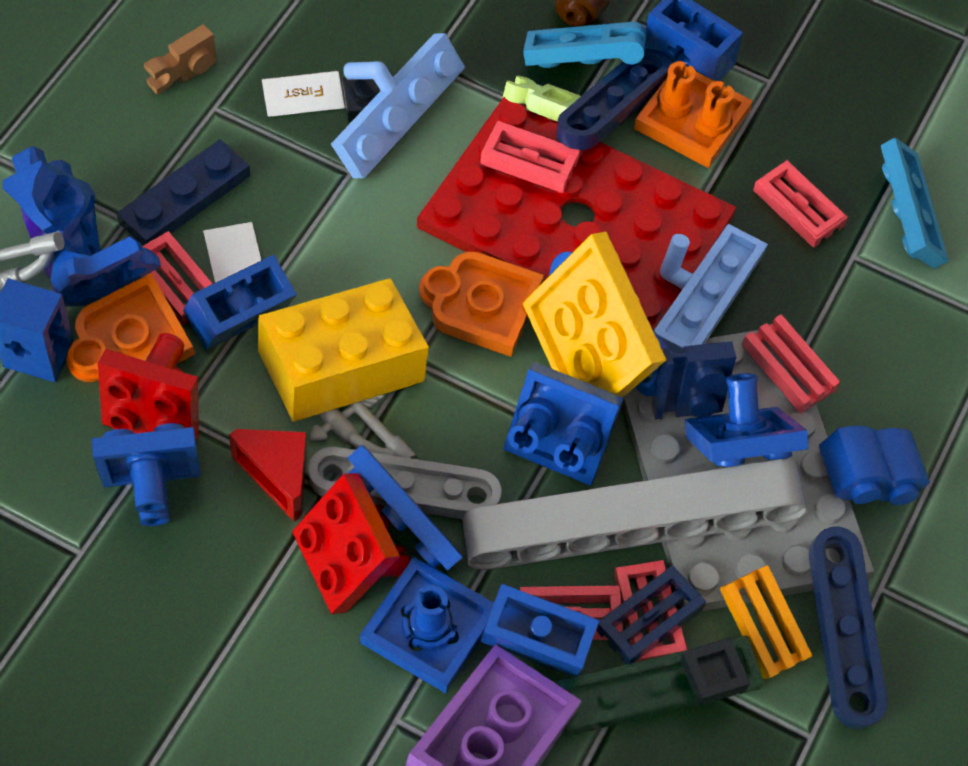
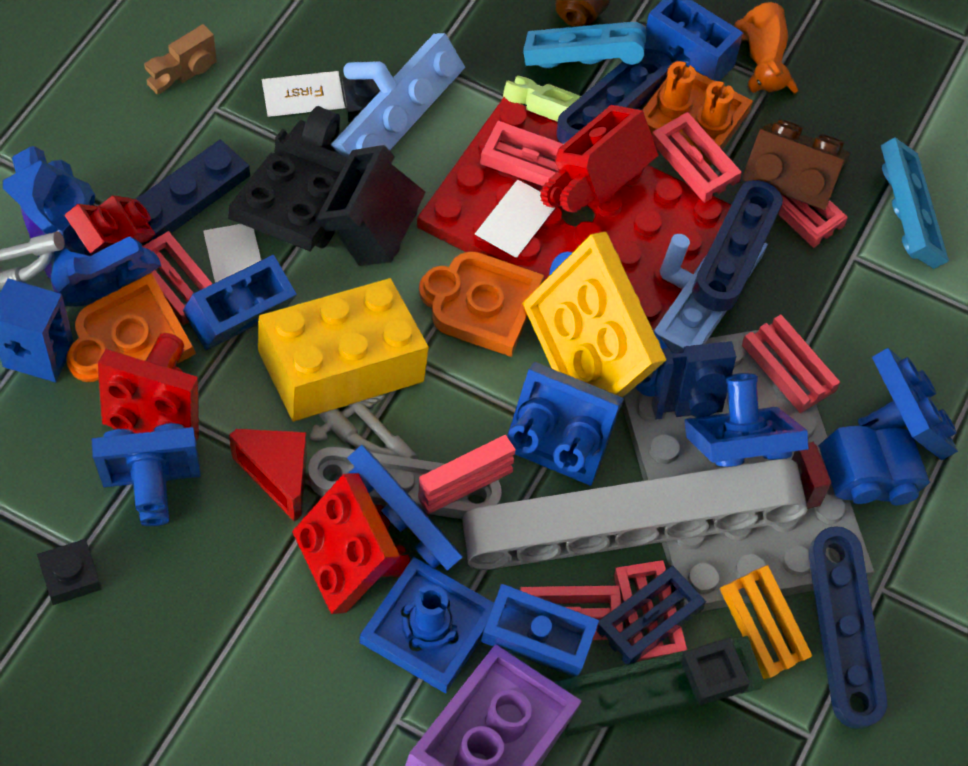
none -> black plate [37,539,102,605]
none -> red slope [64,195,156,253]
none -> black plate [228,106,348,252]
none -> black hips [316,145,426,266]
none -> coral tile [418,434,516,514]
none -> white sticker [474,179,555,258]
none -> red hinge [540,105,659,212]
none -> coral tile [652,112,742,203]
none -> dark blue plate [692,180,783,312]
none -> orange animal [734,2,799,94]
none -> reddish brown bracket [742,119,850,210]
none -> dark red tile [791,441,832,509]
none -> blue plate [858,348,958,460]

